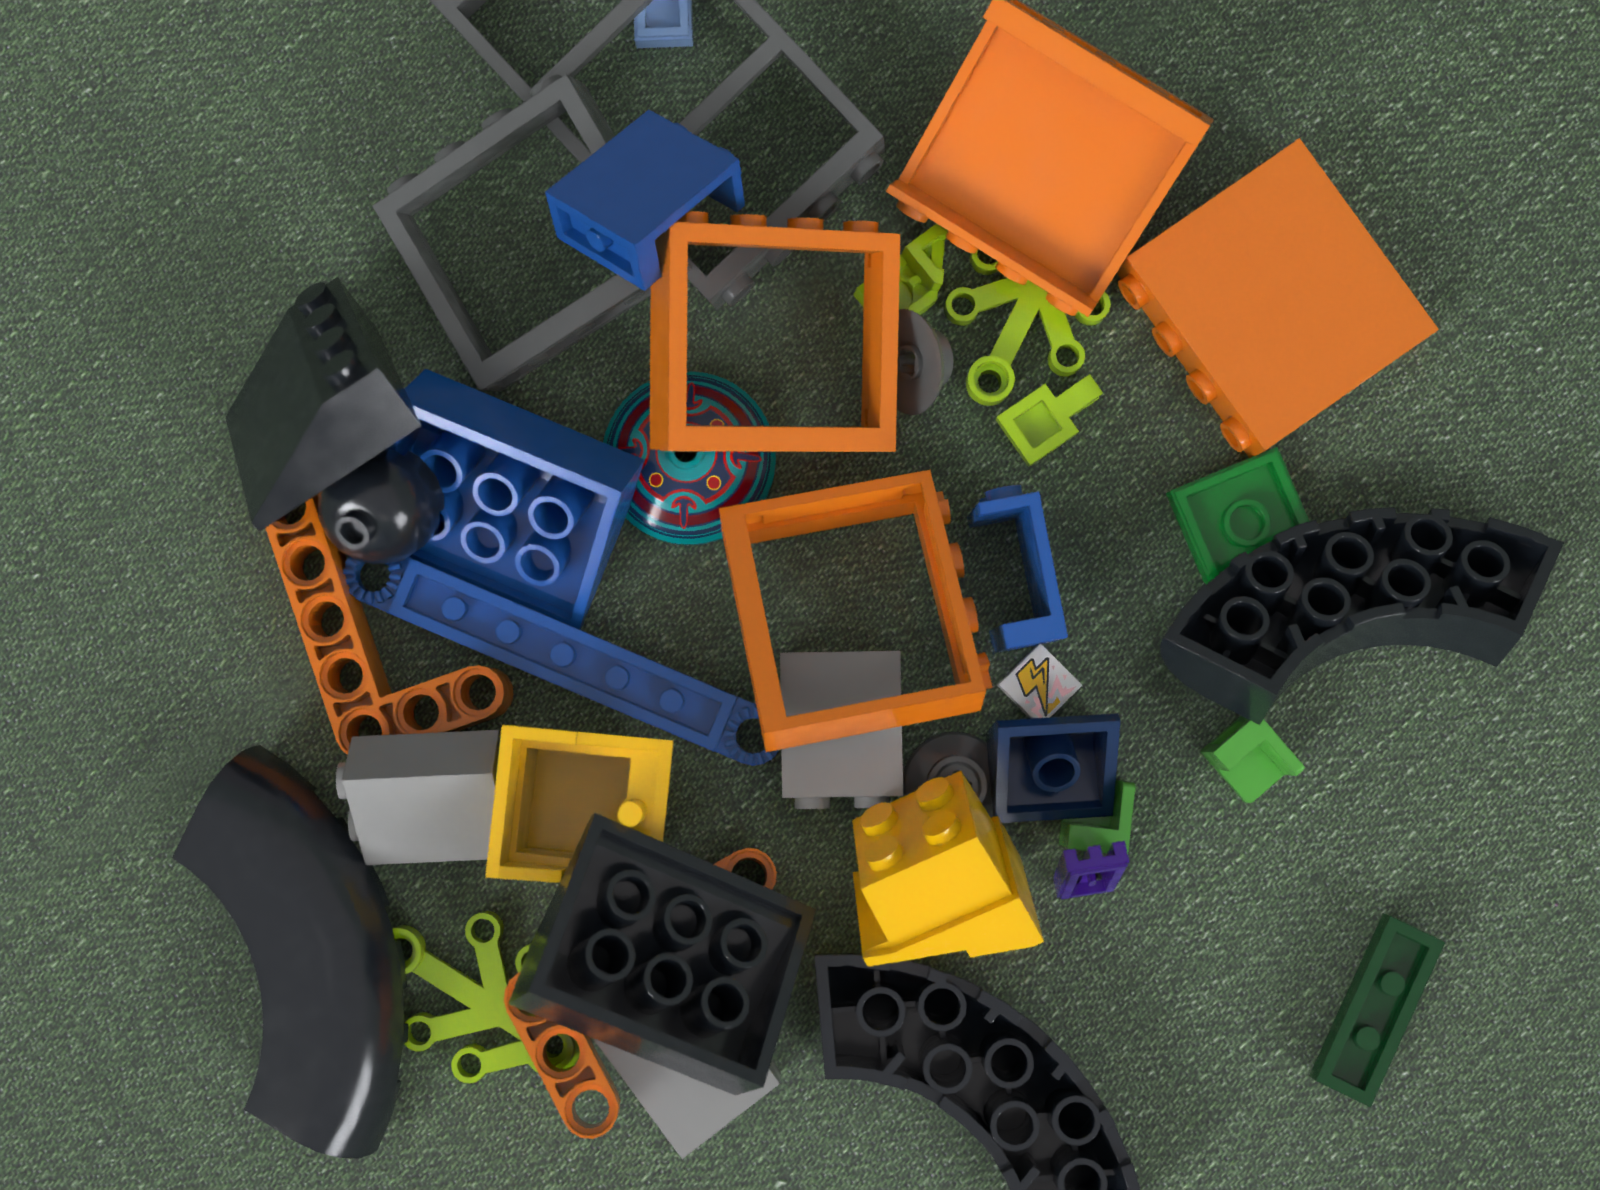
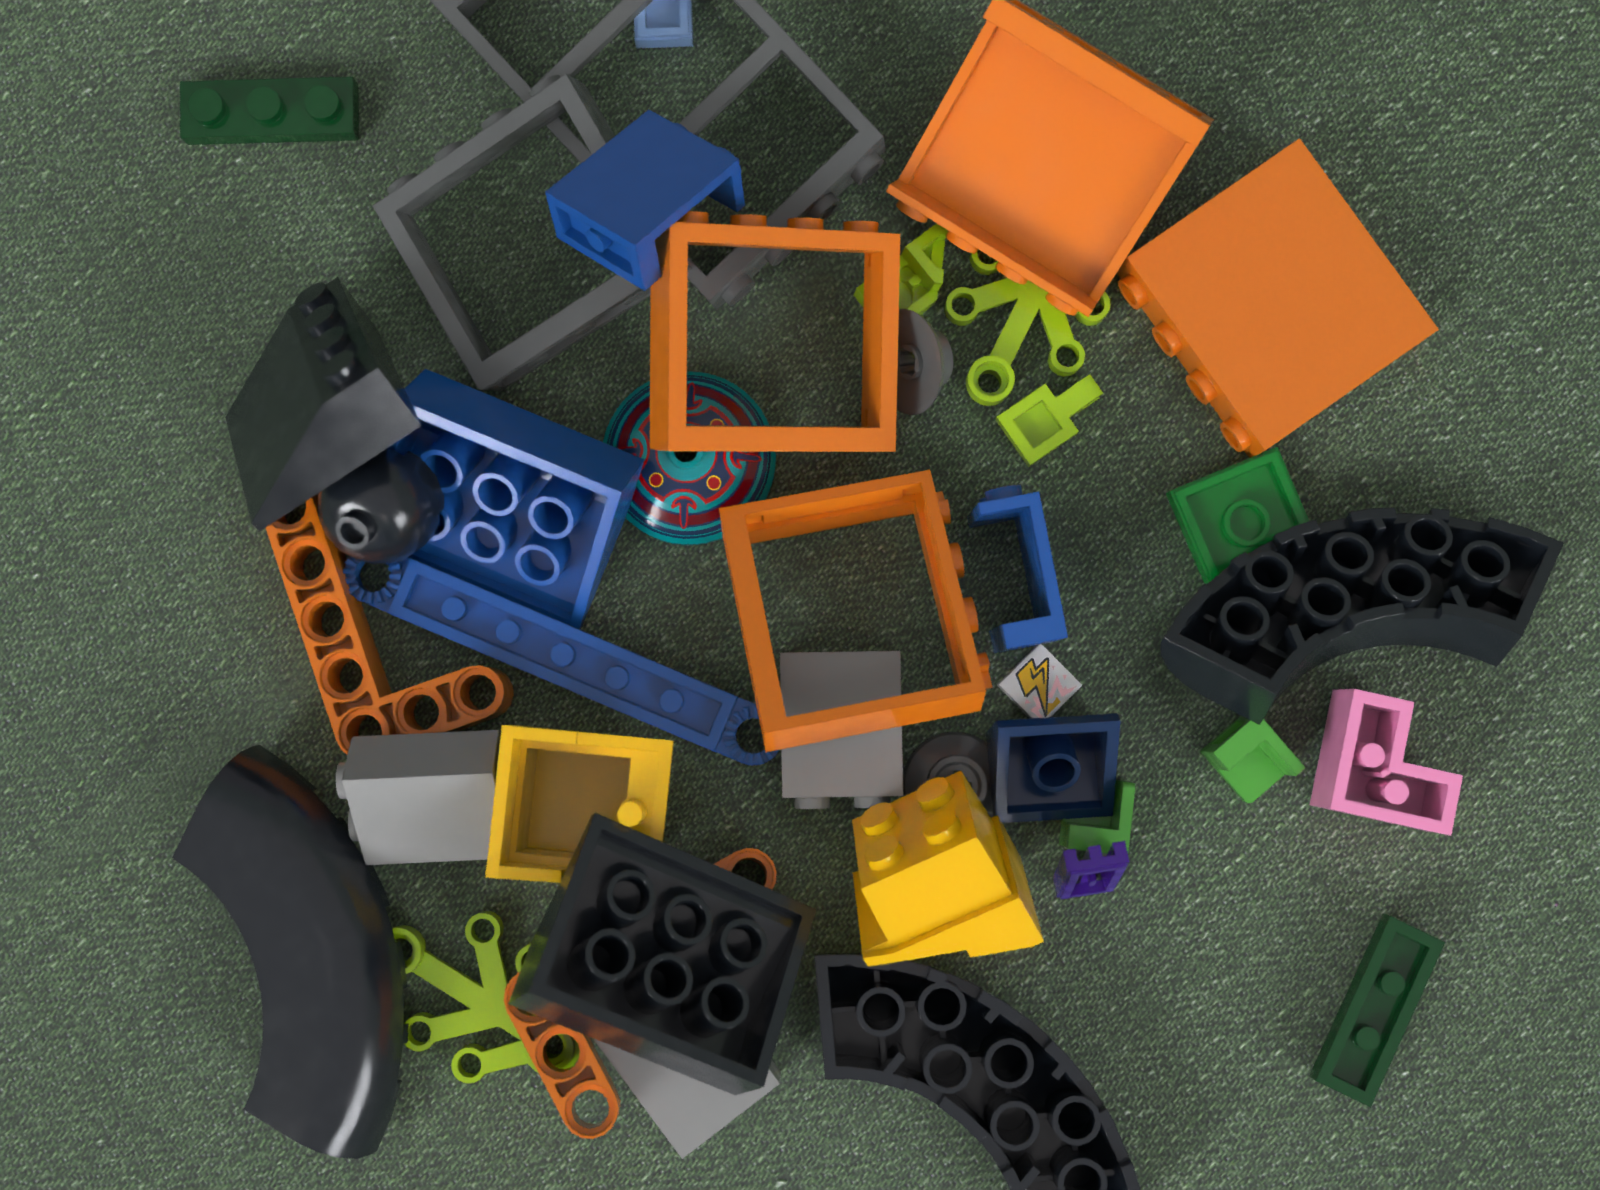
none -> dark green plate [180,76,359,145]
none -> bright pink brick [1309,689,1463,836]

